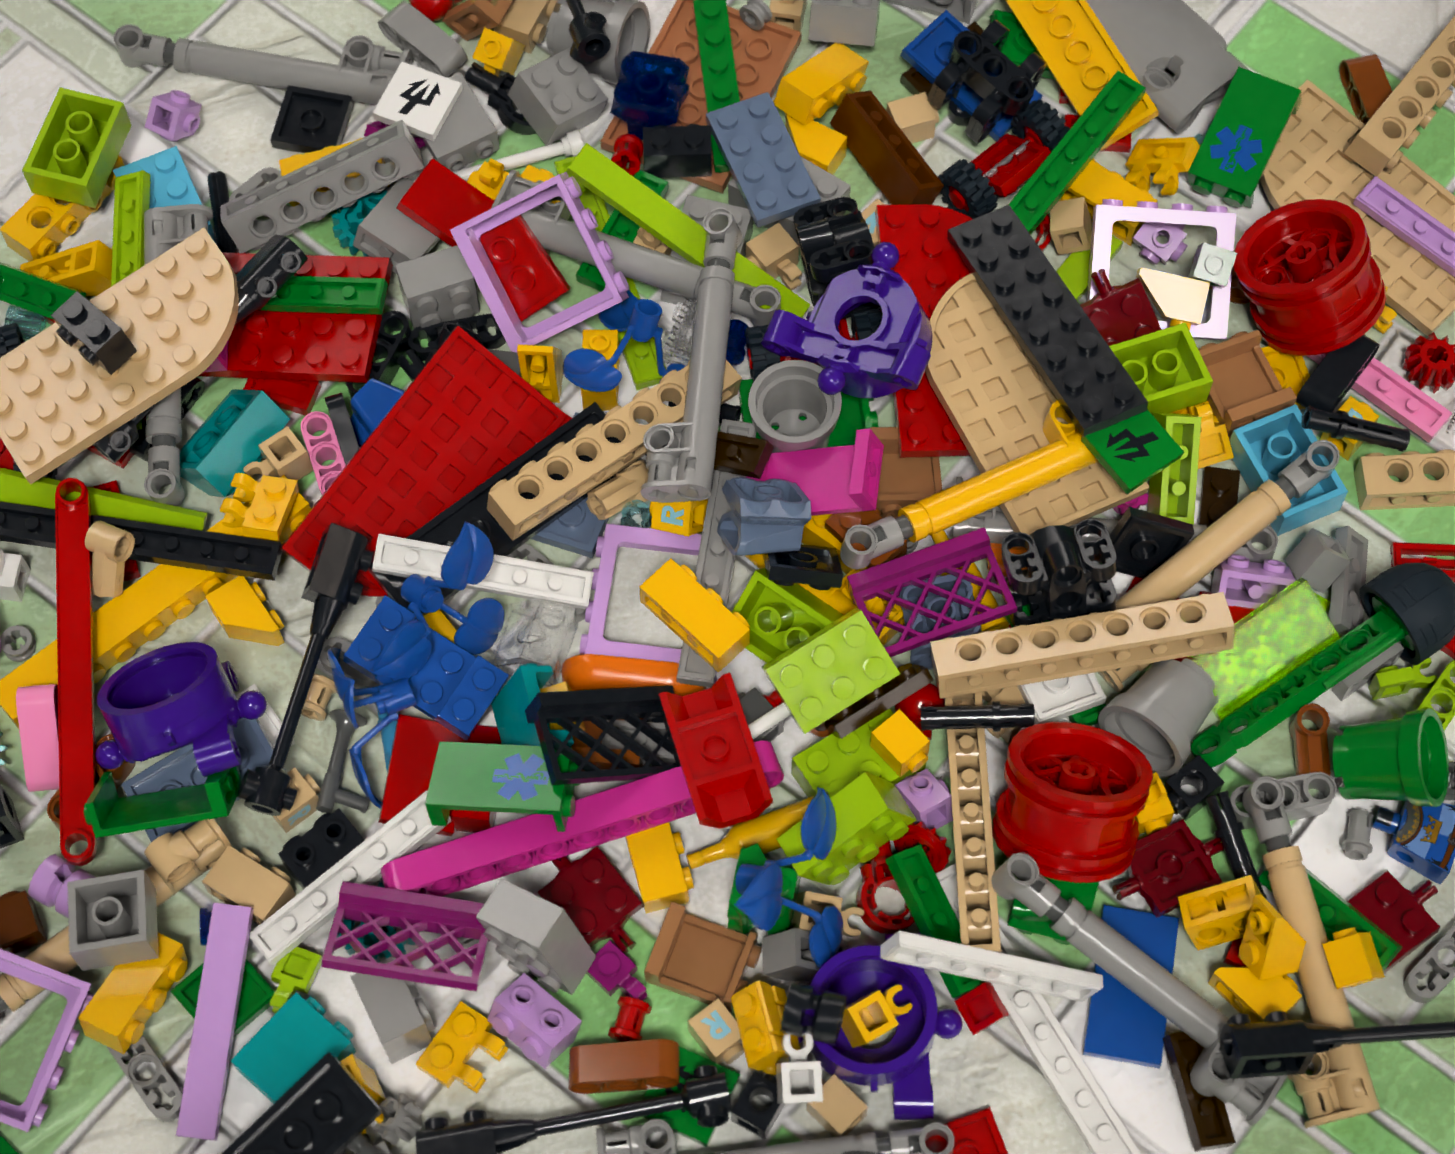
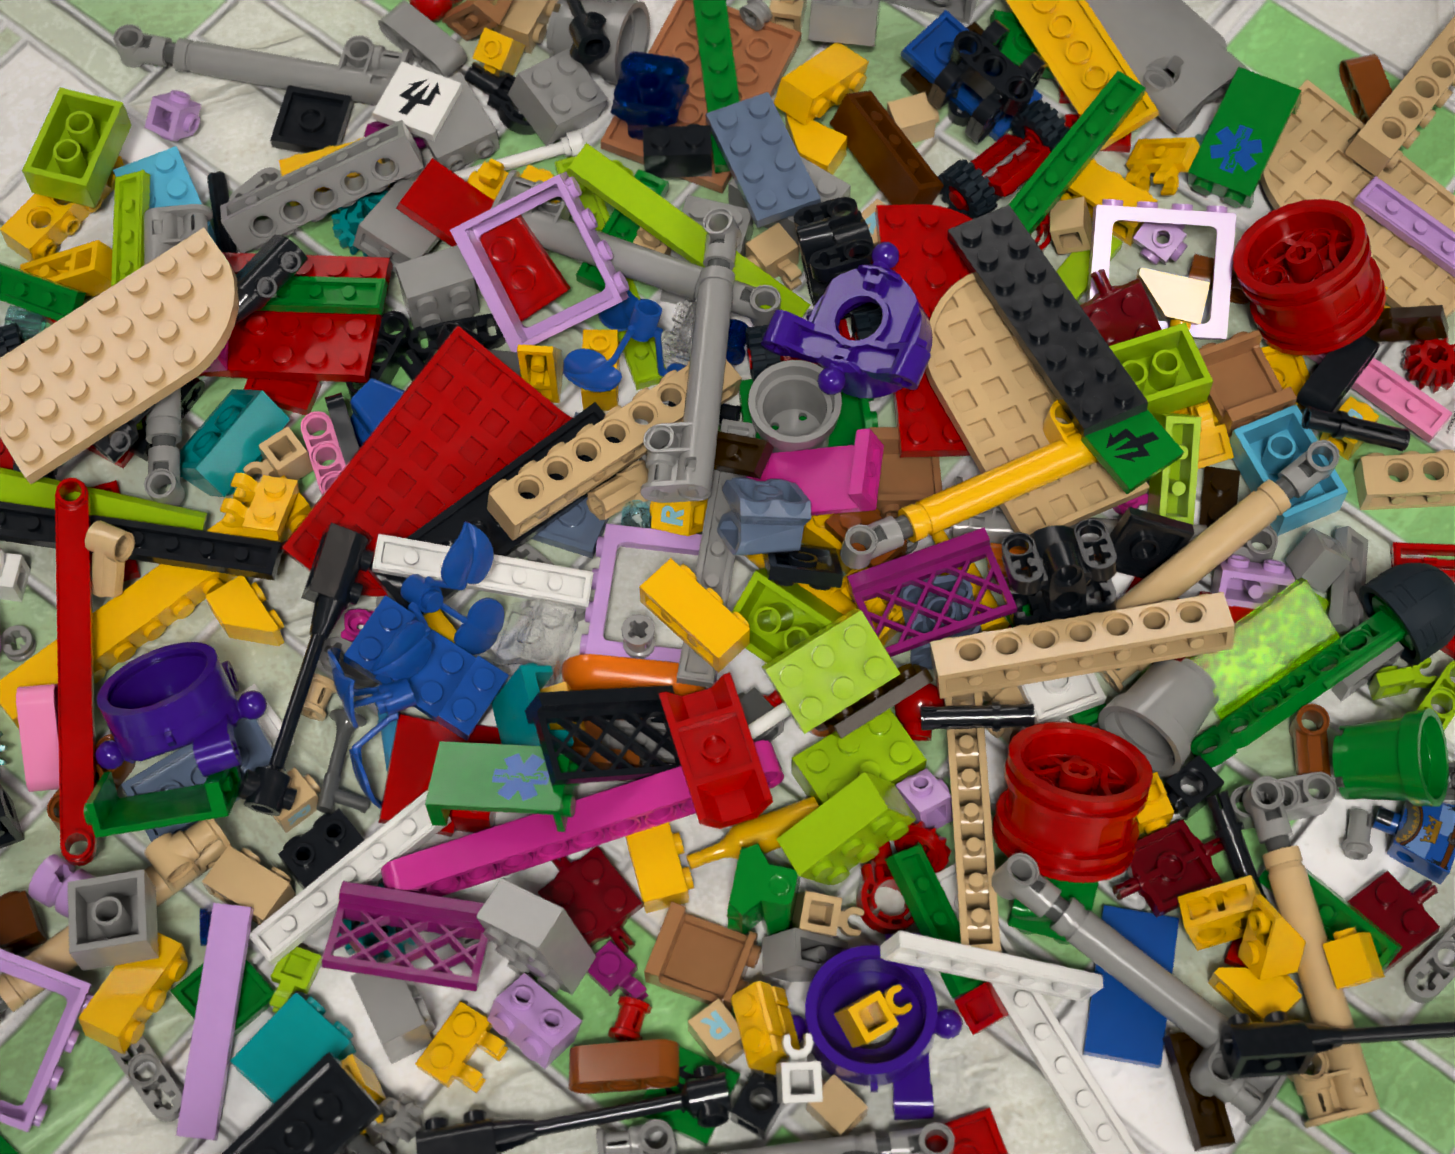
black brick [51,291,137,375] -> none
red bush [611,134,643,176] -> none
blue plant [735,788,843,968] -> none
black wheel [780,982,847,1046] -> none
yellow brick [870,709,930,777] -> none
brick [1188,242,1237,289] -> none
none -> dark pink plate [341,609,374,642]
none -> light grey bush [621,614,655,659]
none -> dark brown plate [1364,305,1449,342]

